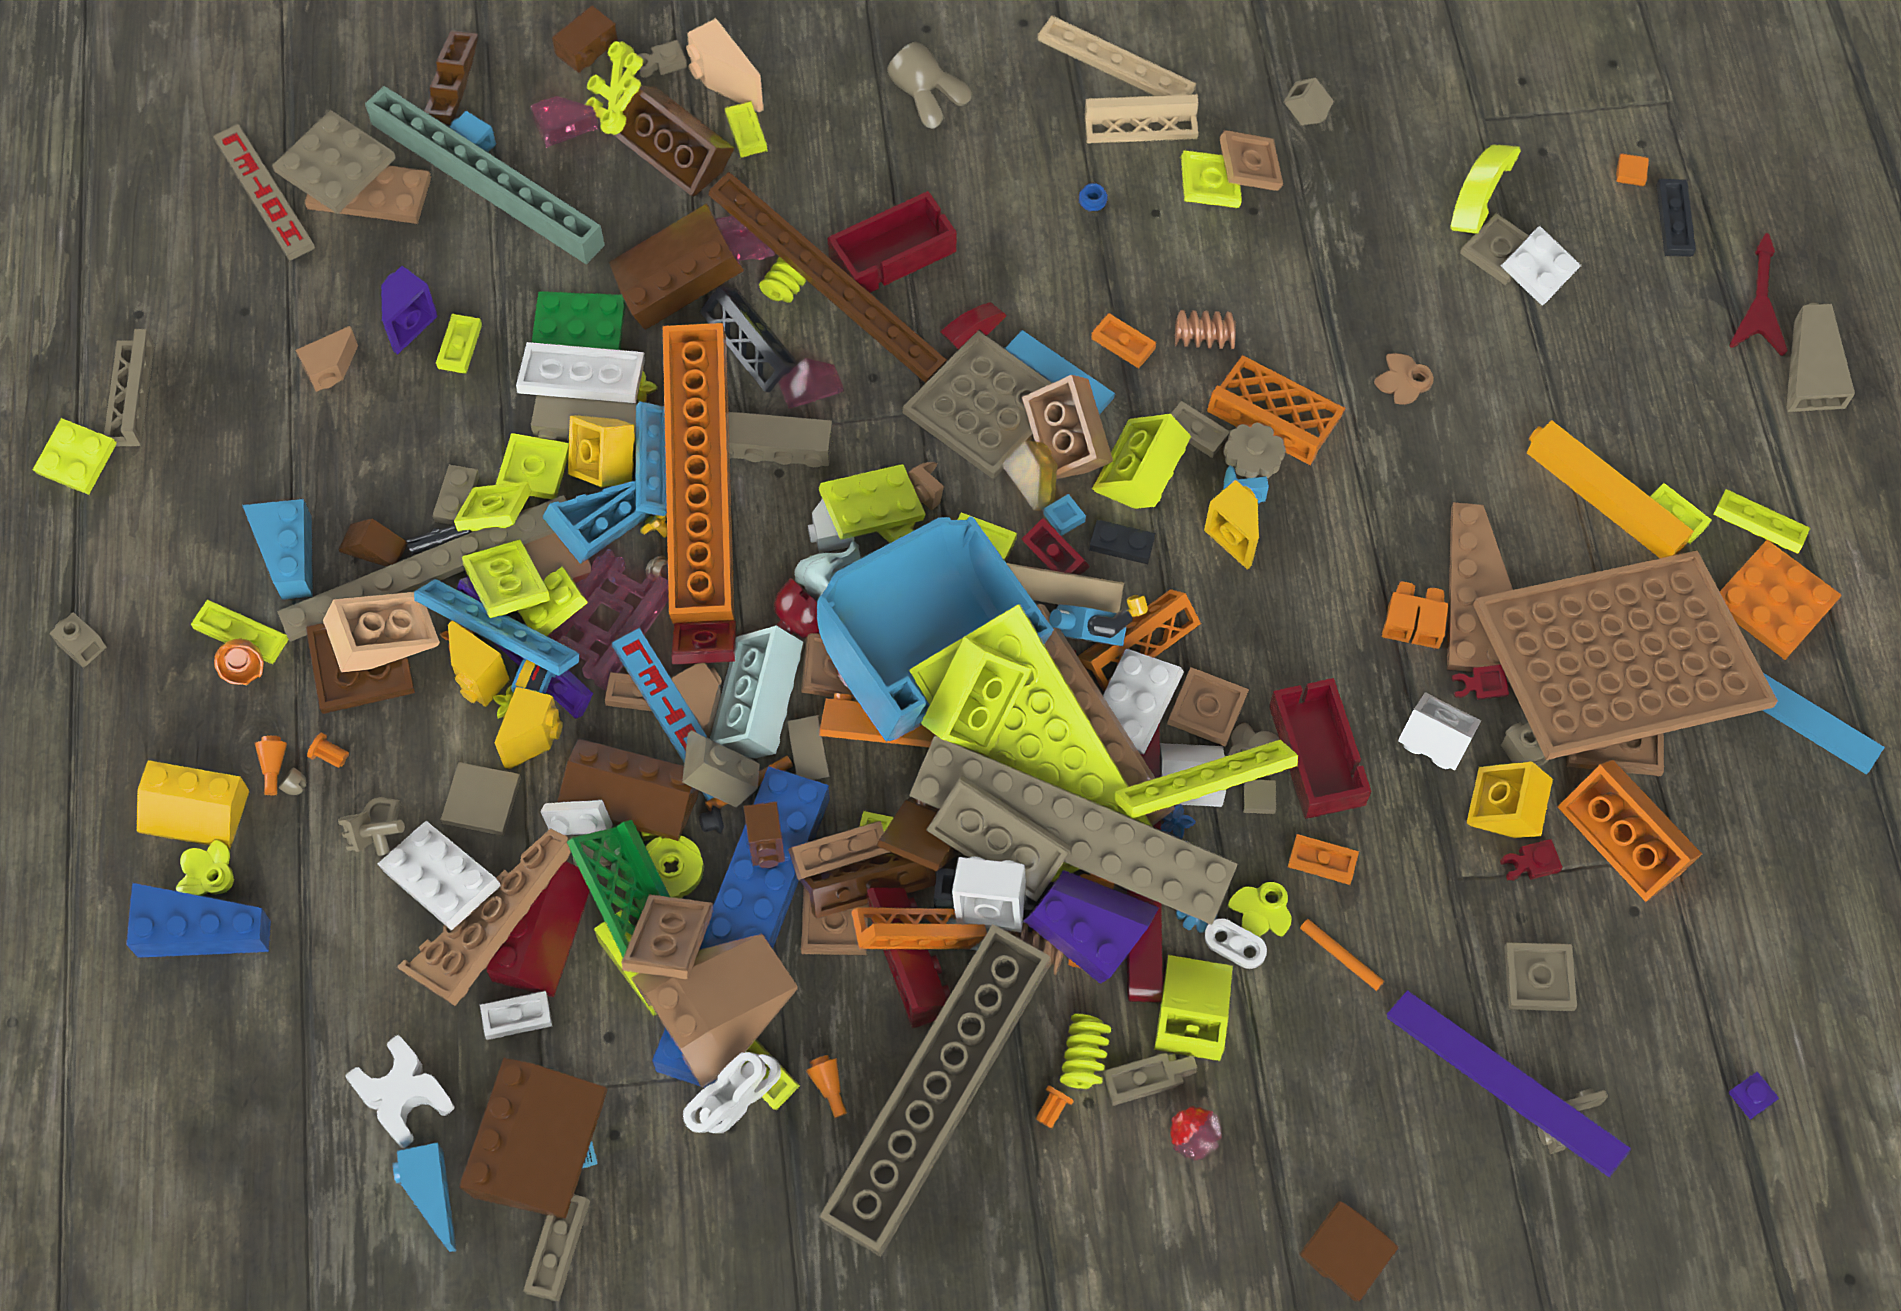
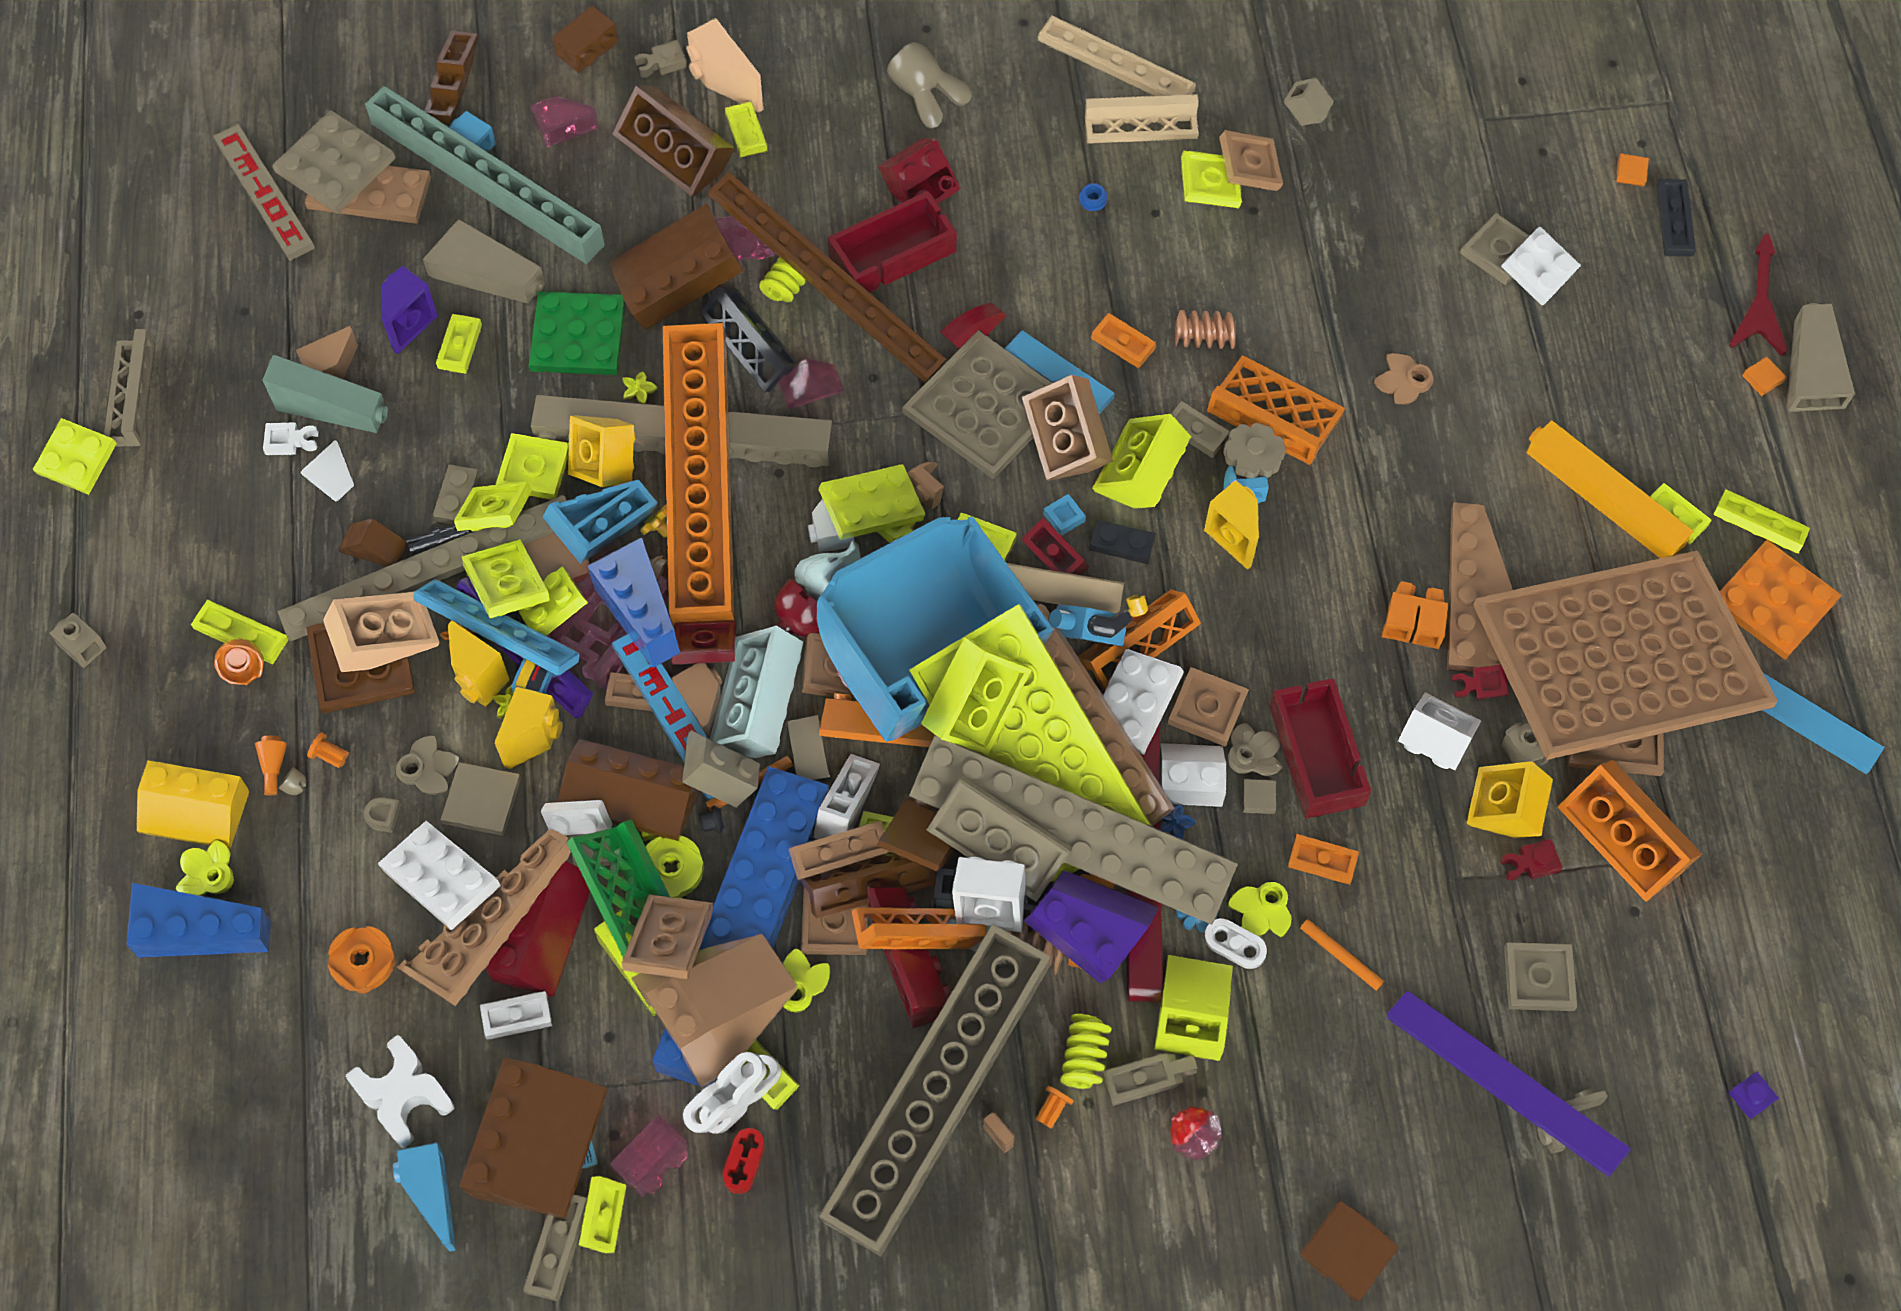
dark azure wedge [242,499,313,600] -> none
dark tan arm [338,811,405,856] -> none
white plate [516,342,645,403] -> none
neon yellow plant [584,41,643,135] -> none
dark azure tile [636,401,667,516] -> none
reddish brown brick [744,801,785,868] -> none
orange cone [806,1055,847,1118] -> none
clear yellow slope [1002,441,1057,510] -> none
neon yellow plate [1115,740,1298,818] -> none
neon yellow slope [1451,145,1521,233] -> none
none -> sand green slope [263,355,388,433]
none -> white plate [263,423,319,455]
none -> white sticker [301,441,354,501]
none -> orange plate [328,926,396,994]
none -> dark tan plate [396,736,460,795]
none -> dark tan slope [423,219,545,304]
none -> neon yellow plate [579,1176,626,1253]
none -> wedge [588,538,680,667]
none -> clear pink brick [610,1114,689,1197]
none -> red beam [723,1128,765,1194]
none -> neon yellow plate [783,948,830,1012]
none -> white slope [813,754,880,839]
none -> dark red slope [877,138,961,204]
none -> medium nougat tile [983,1112,1015,1153]
none -> orange tile [1742,357,1786,396]

